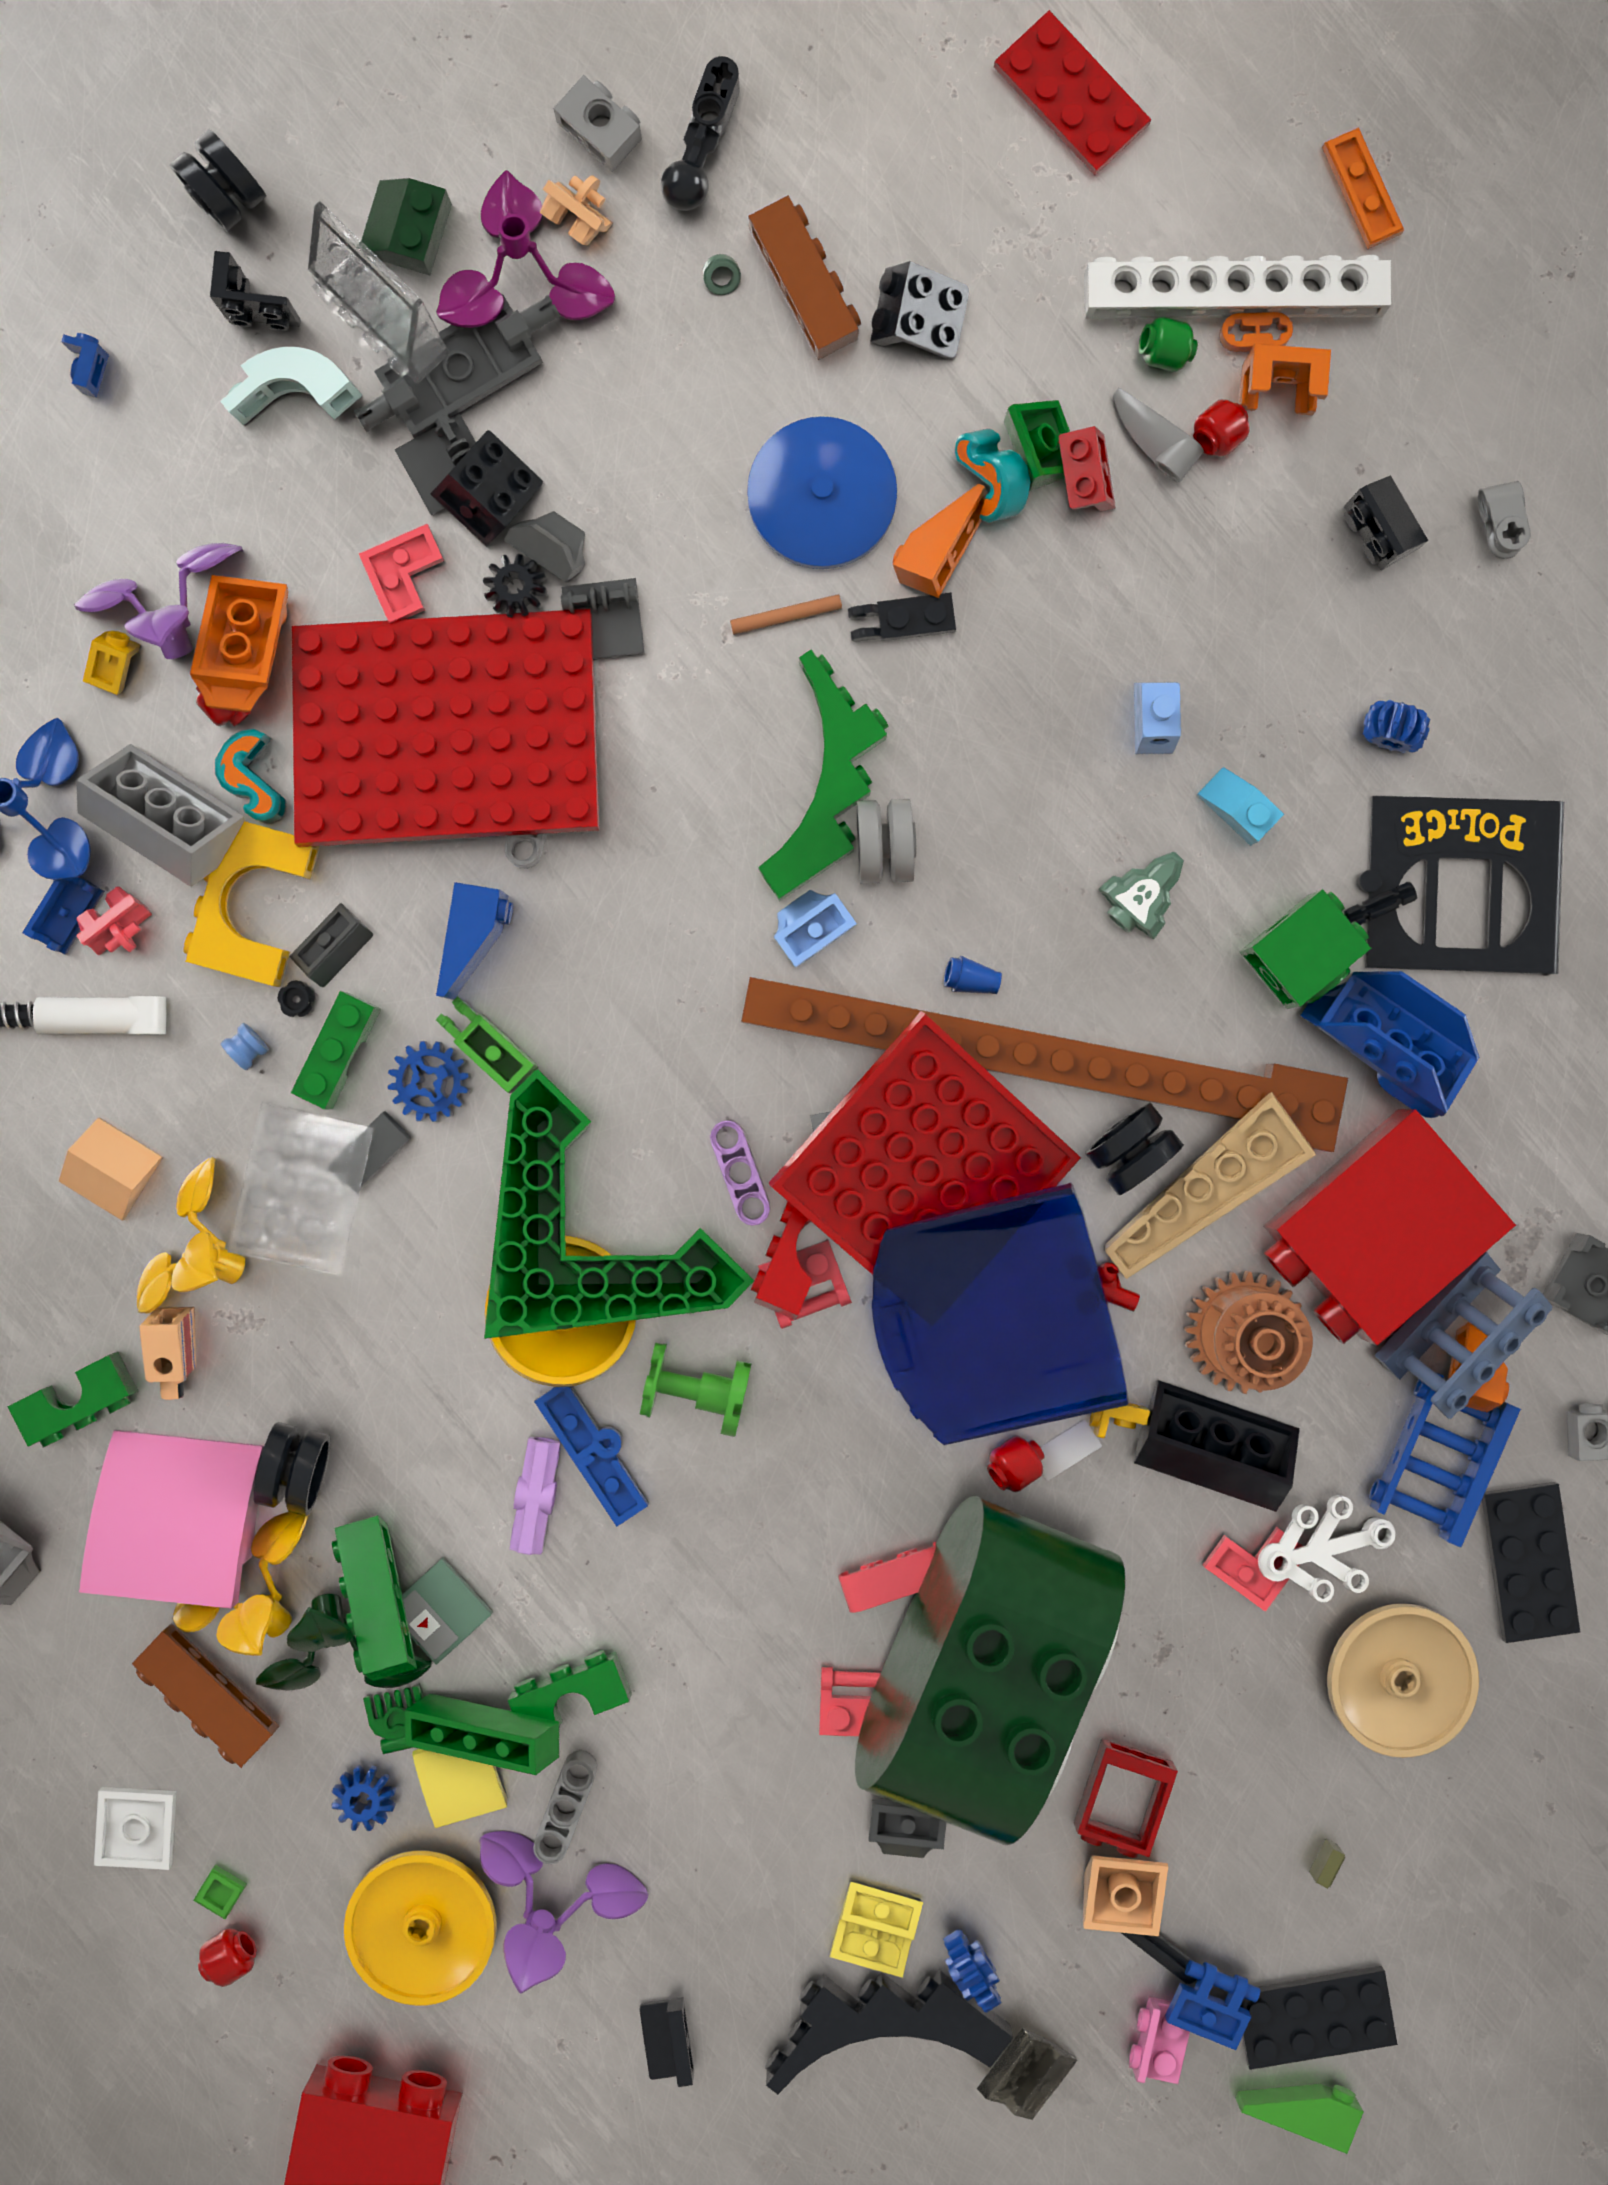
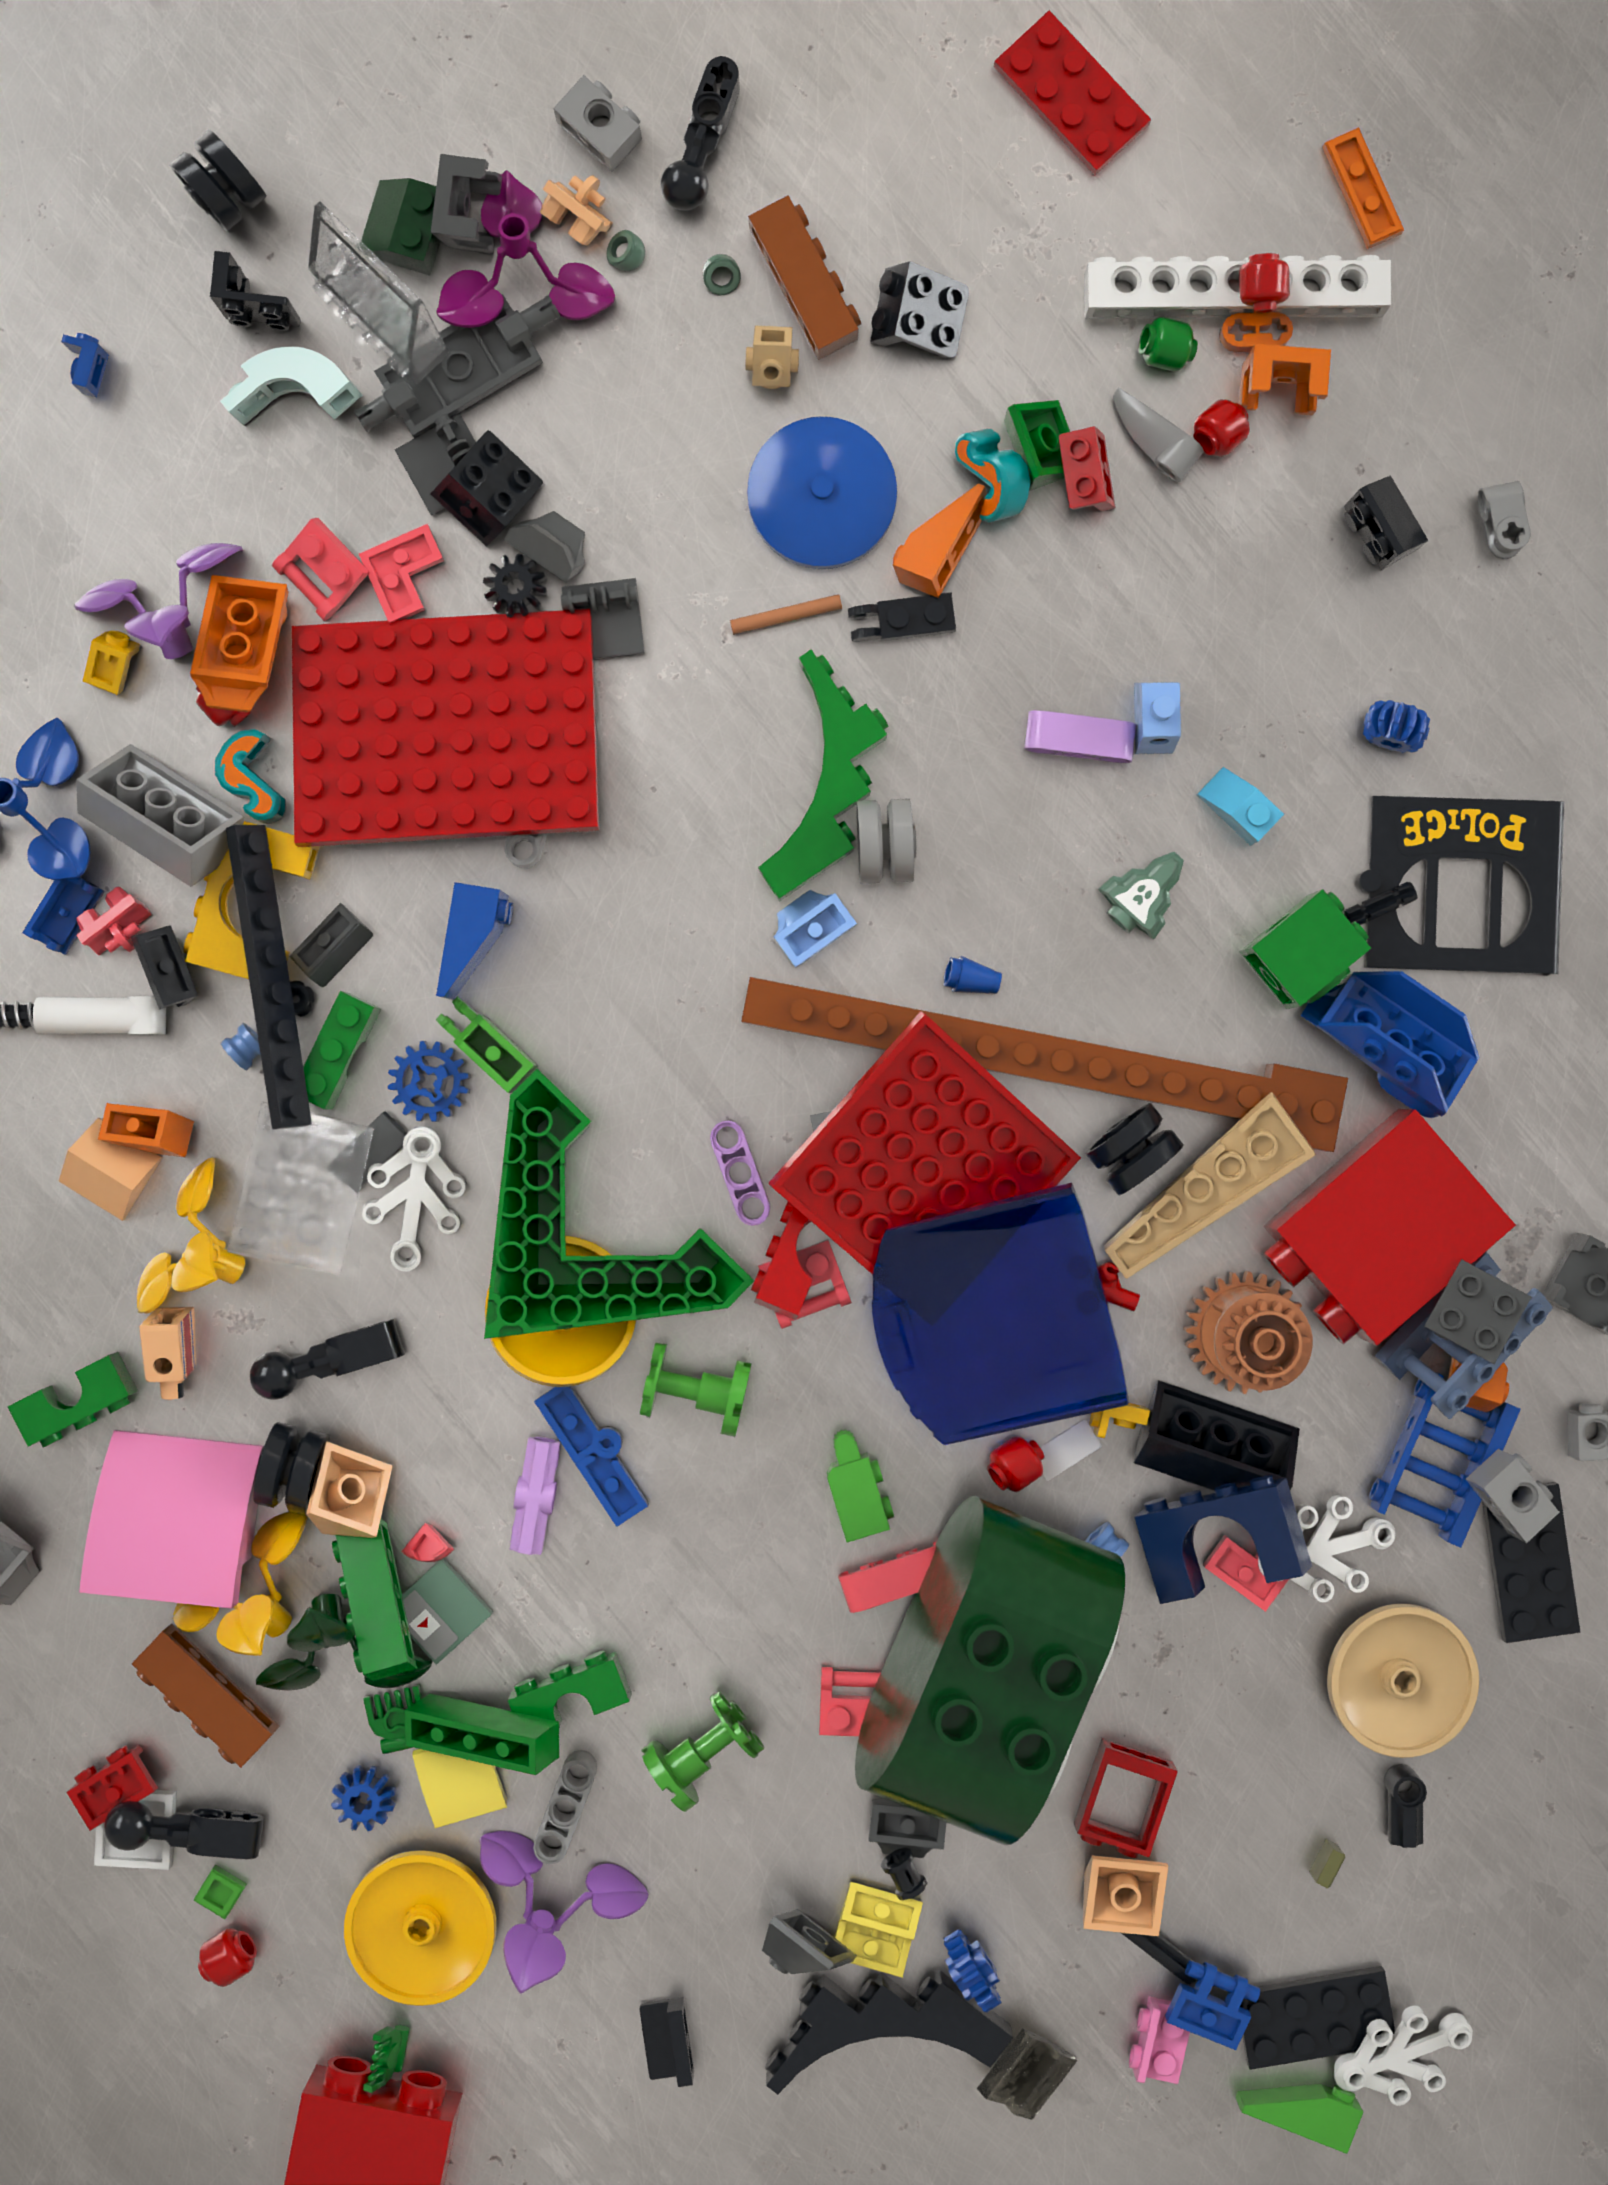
none -> red bracket [66,1745,158,1831]
none -> orange slope [98,1103,194,1158]
none -> black beam [104,1801,264,1859]
none -> black panel [132,925,198,1010]
none -> black plate [226,825,312,1130]
none -> black beam [249,1319,405,1400]
none -> coral plate [272,518,369,621]
none -> light nougat slope [306,1441,392,1538]
none -> white plant [362,1126,465,1272]
none -> green piece [363,2025,410,2093]
none -> coral tile [401,1523,454,1562]
none -> dark grey panel [431,154,502,253]
none -> sand green piece [607,230,645,271]
none -> bright green piece [641,1692,765,1812]
none -> tan brick [745,326,799,389]
none -> dark grey slope [762,1909,857,1974]
none -> bright green hinge [827,1429,894,1543]
none -> black bush [881,1848,928,1900]
none -> lavender beam [1024,710,1137,763]
none -> medium blue wheel [1085,1522,1129,1557]
none -> dark blue arch [1134,1475,1312,1604]
none -> red head [1239,253,1290,313]
none -> white plant [1334,2006,1473,2106]
none -> black piece [1384,1764,1427,1848]
none -> dark grey hinge [1424,1259,1532,1364]
none -> light grey brick [1466,1449,1560,1543]

